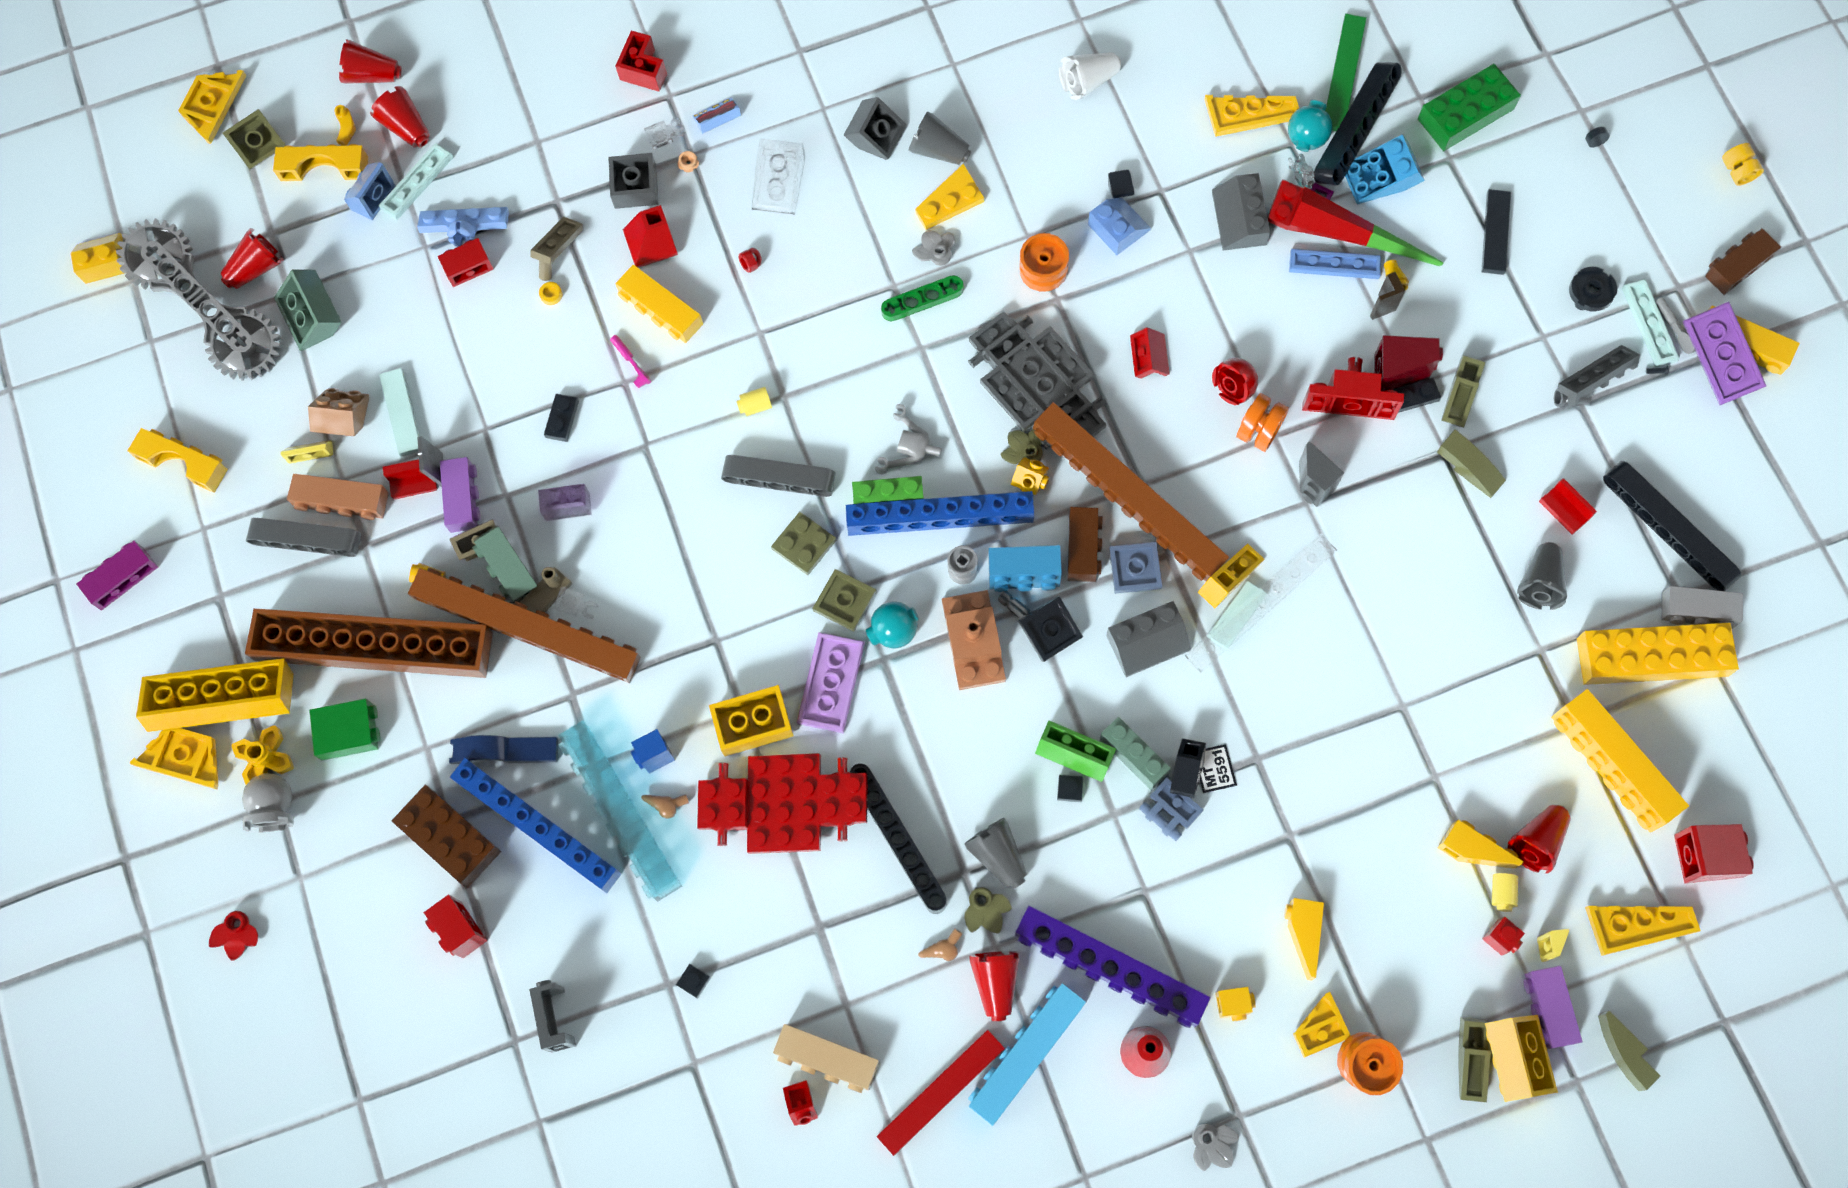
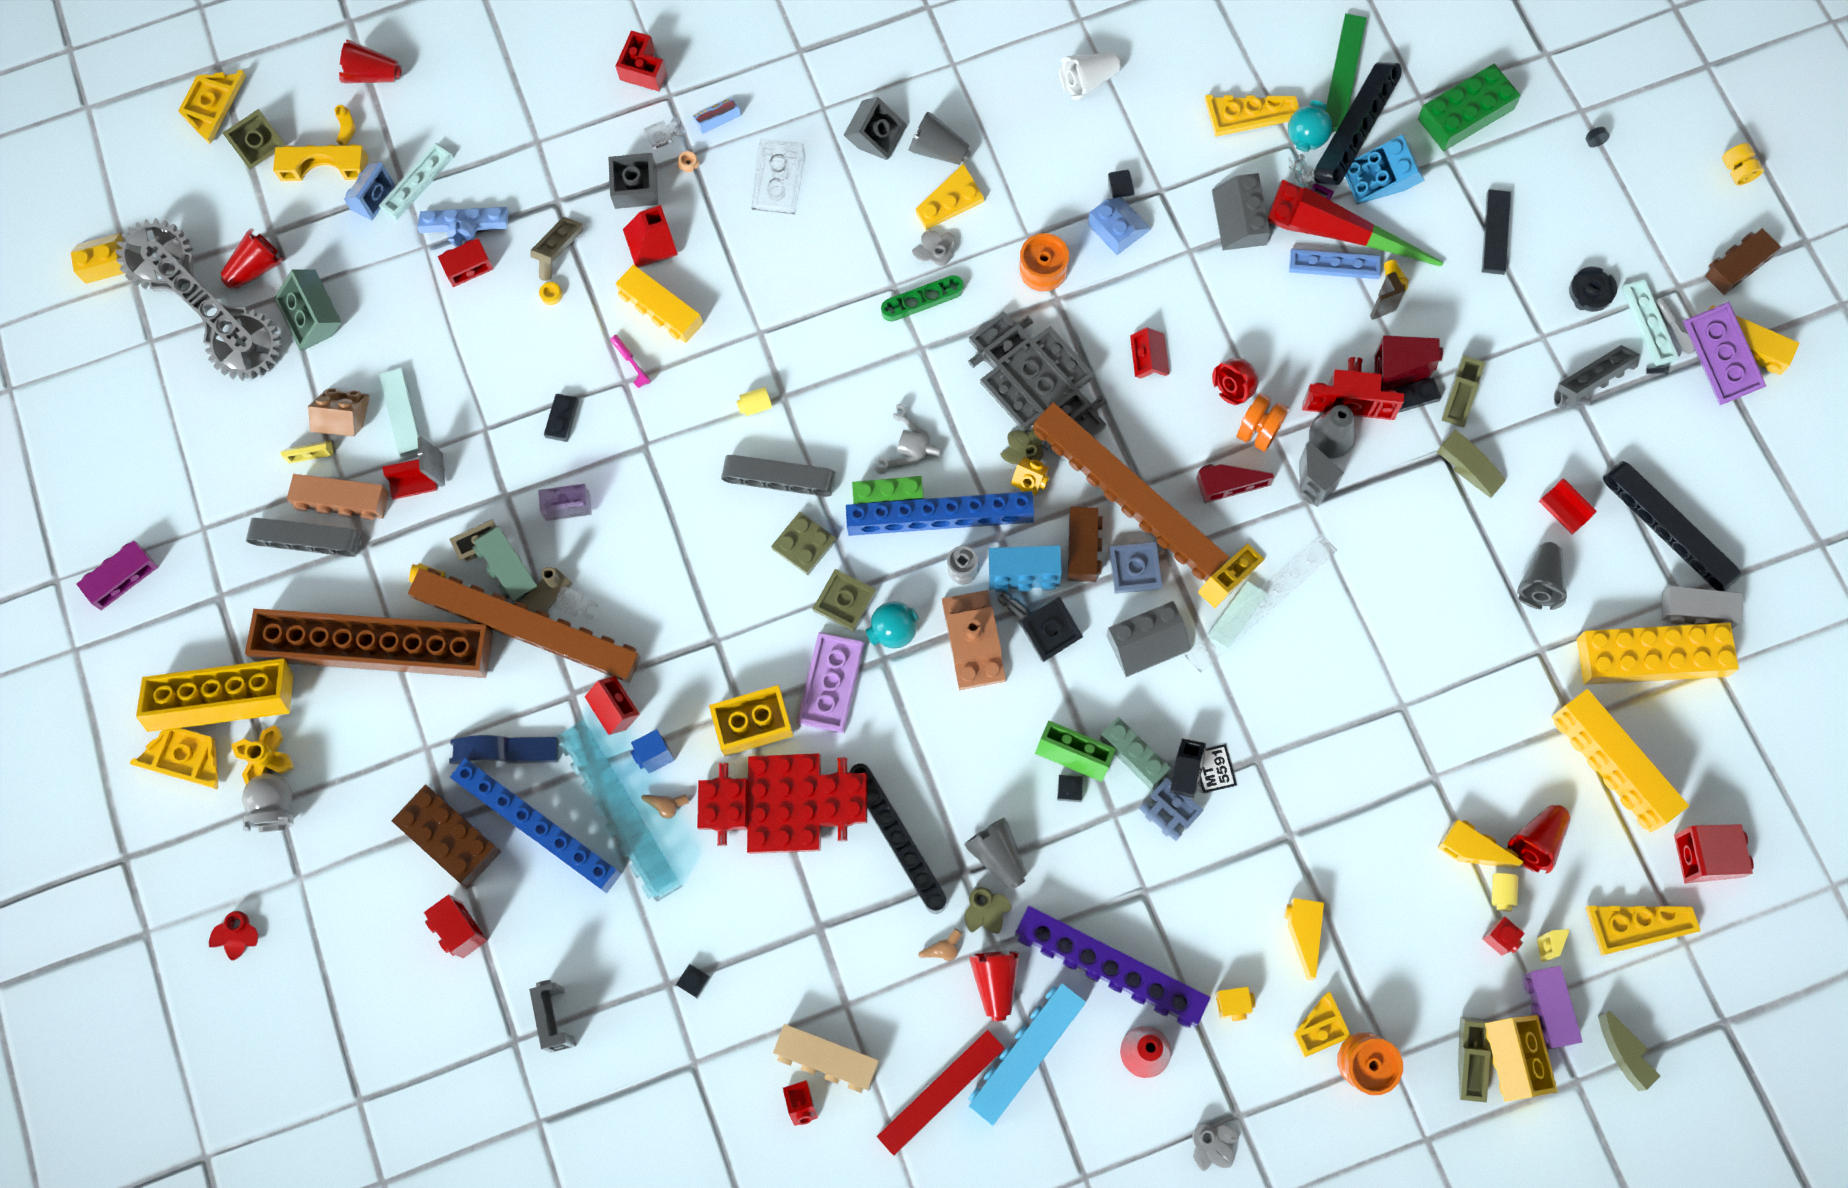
yellow arch [127,428,228,493] -> none
green brick [309,698,381,761] -> none
red cone [370,86,430,148] -> none
medium lavender brick [440,457,481,533] -> none
red tile [738,248,762,273] -> none
none -> red brick [584,676,640,735]
none -> dark red slope [1196,464,1274,503]
none -> dark grey cone [1309,405,1355,459]

